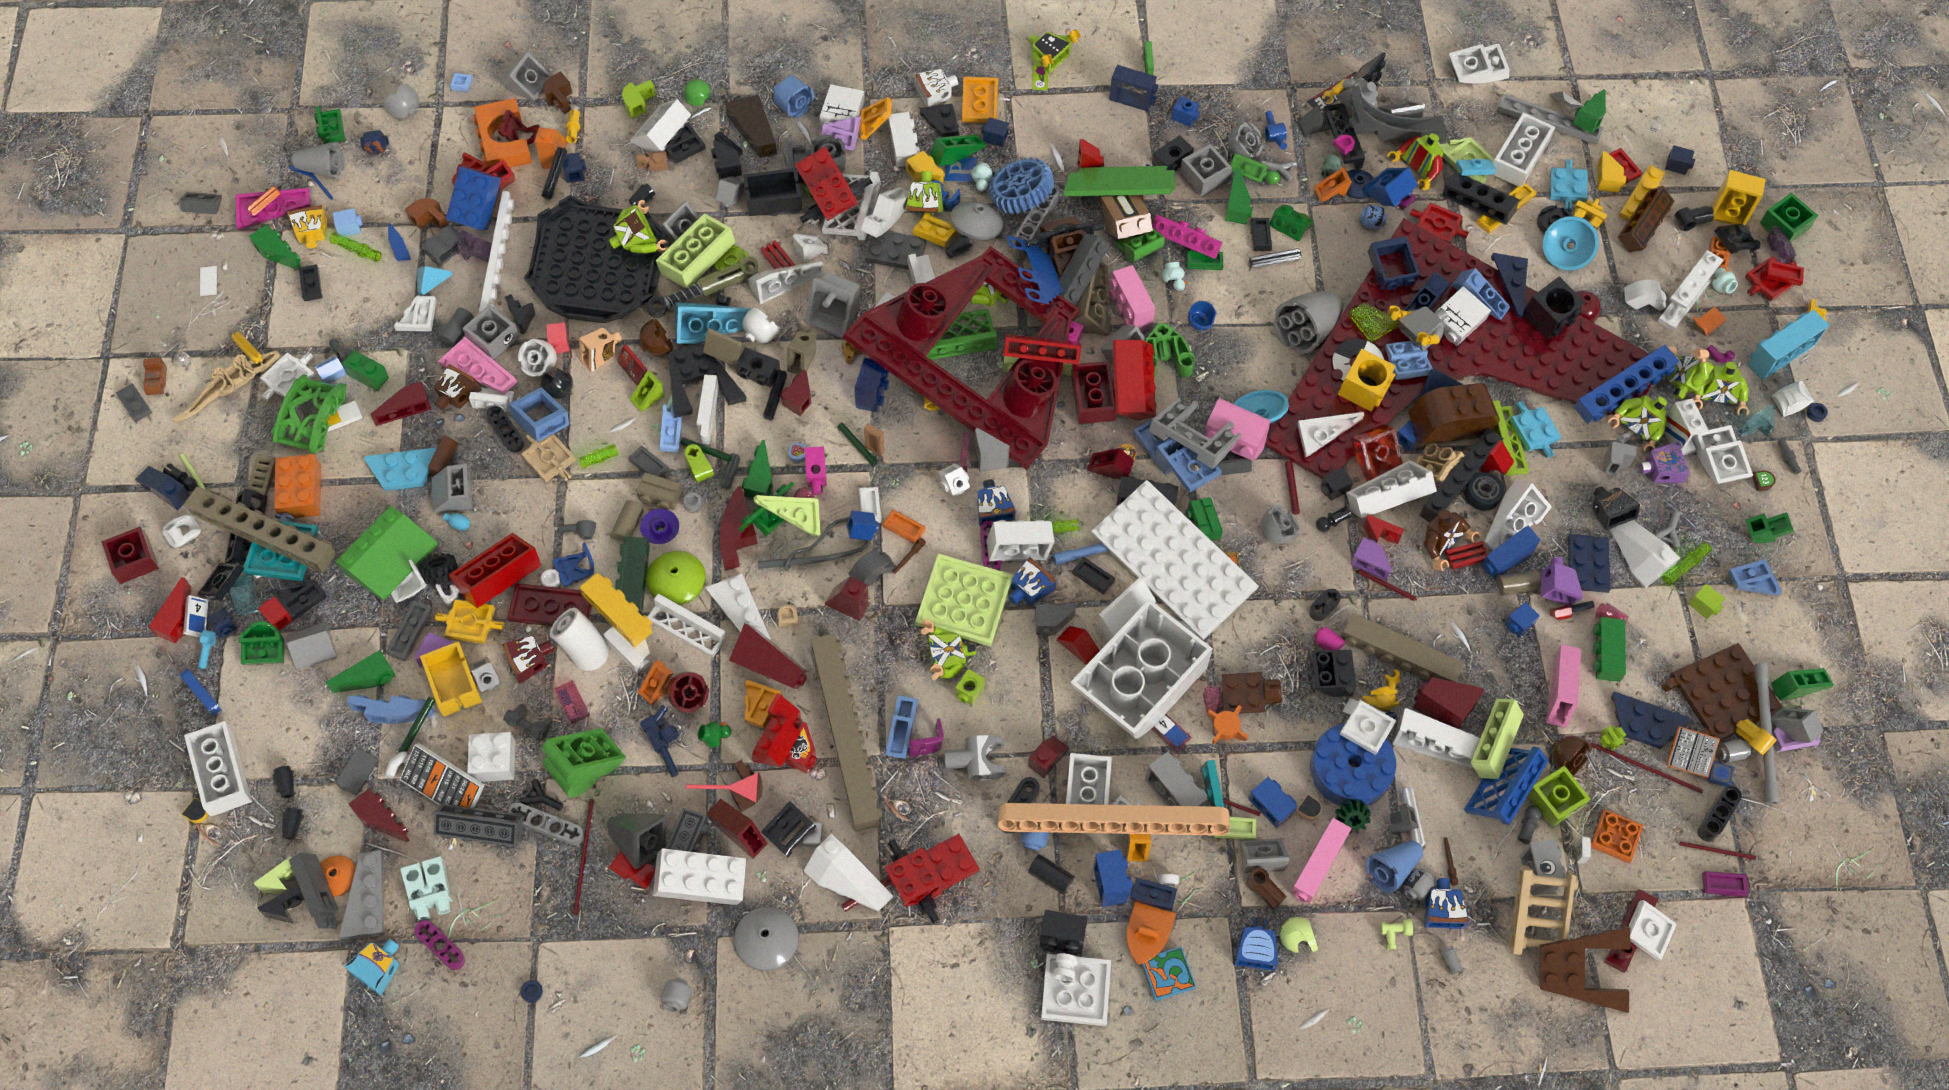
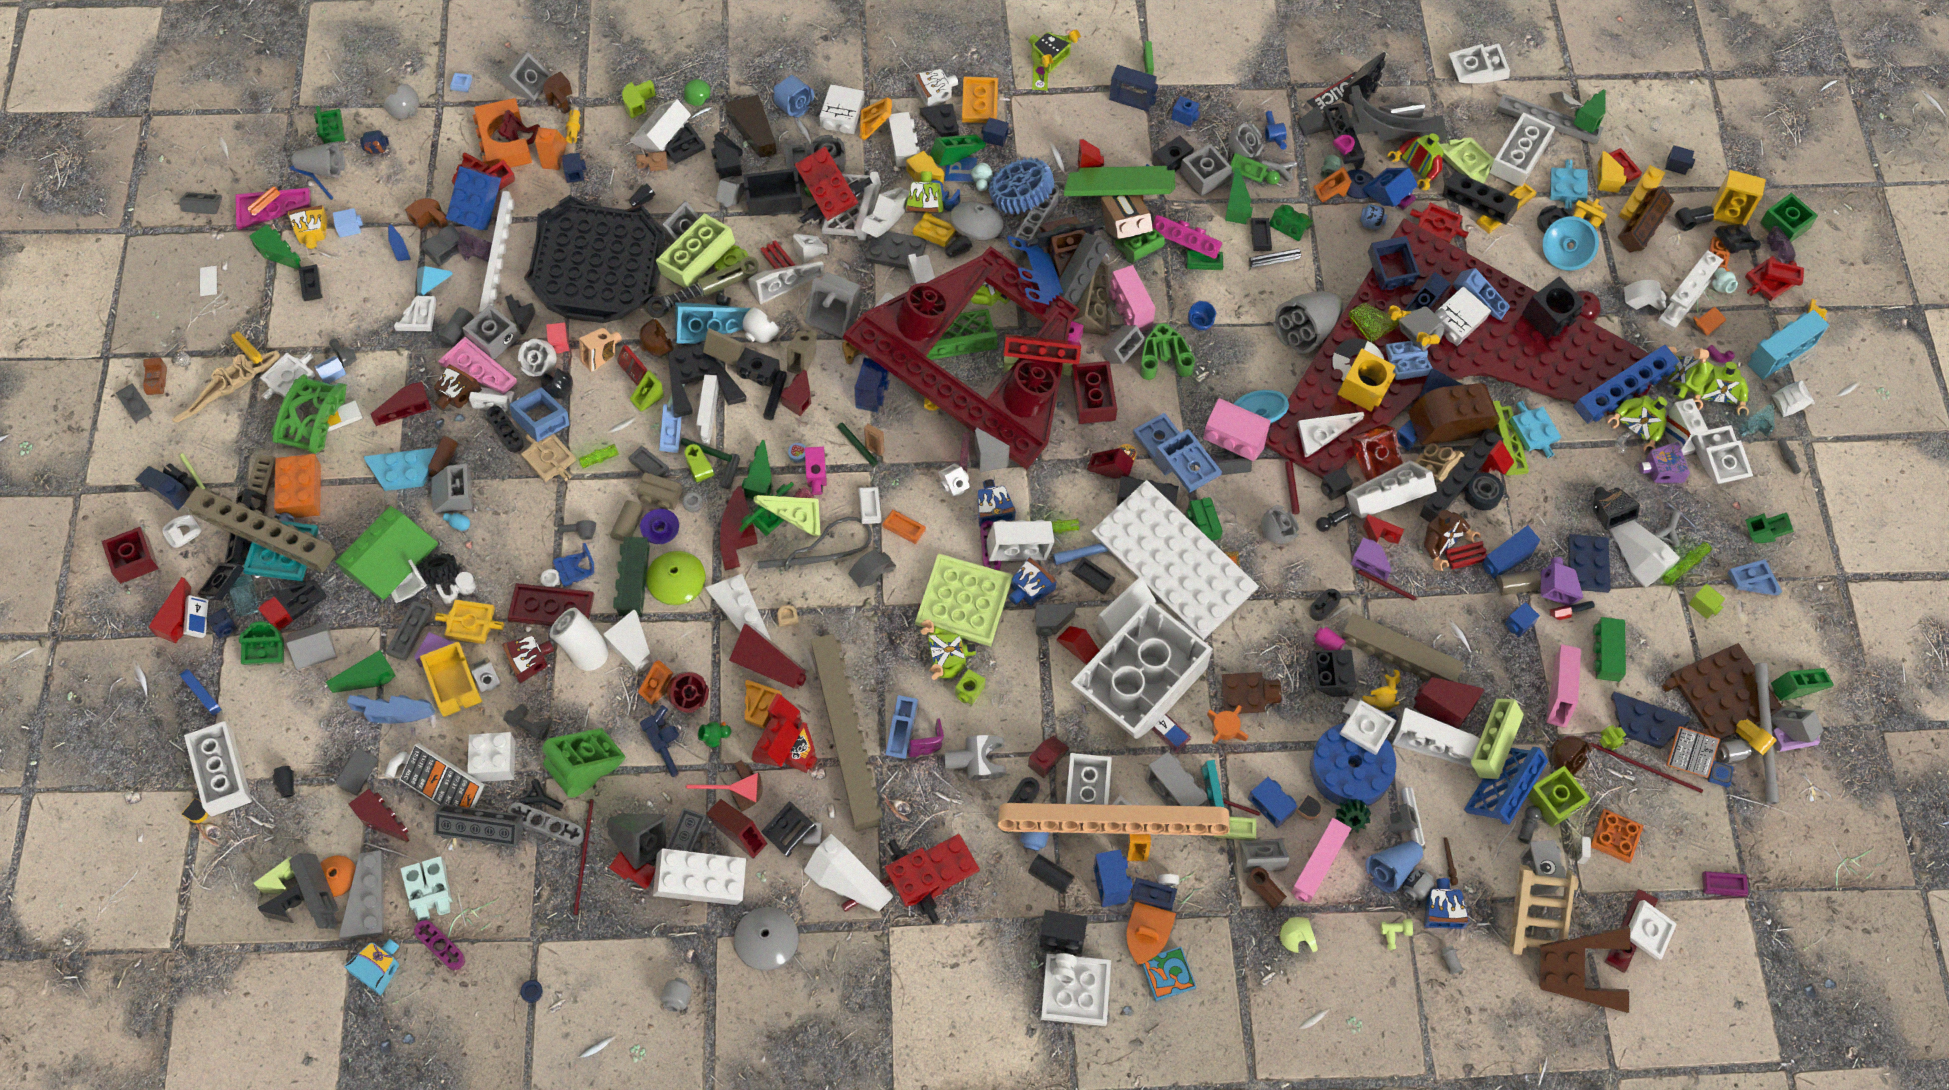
medium azure bar [198,630,216,669] -> none
black cone [282,807,304,839] -> none
clear neon green pin [329,232,382,262] -> none
green brick [342,350,389,391] -> none
dark green bar [398,697,436,752] -> none
red slope [449,533,541,608] -> none
black axle [541,147,567,200] -> none
clear pink tile [554,680,590,724] -> none
yellow brick [579,573,653,648] -> none
torso [609,200,668,253] -> none
white fence [648,594,726,658] -> none
lavender wing [821,116,861,151] -> none
dark red slope [825,577,869,621] -> none
blue brick [846,511,878,540] -> none
reddish brown piece [893,538,926,574] -> none
red slope [1113,340,1157,421] -> none
light grey wedge [1149,397,1242,469] -> none
light aqua animal [1161,262,1187,292] -> none
clear pink cone [1203,687,1223,717] -> none
torso [1234,917,1278,971] -> none
light grey torso [1322,77,1379,112] -> none
medium azure plate [1456,159,1496,176] -> none
white wedge [1485,479,1552,551] -> none
dark blue wing [1491,253,1528,318] -> none
clear pink cone [1596,603,1628,624] -> none
light grey piece [1604,442,1637,476] -> none
dark red axle [1679,841,1756,860] -> none
black beam [1698,786,1742,842] -> none
tile [1752,470,1776,491] -> none
dark blue tile [1807,403,1828,422] -> none

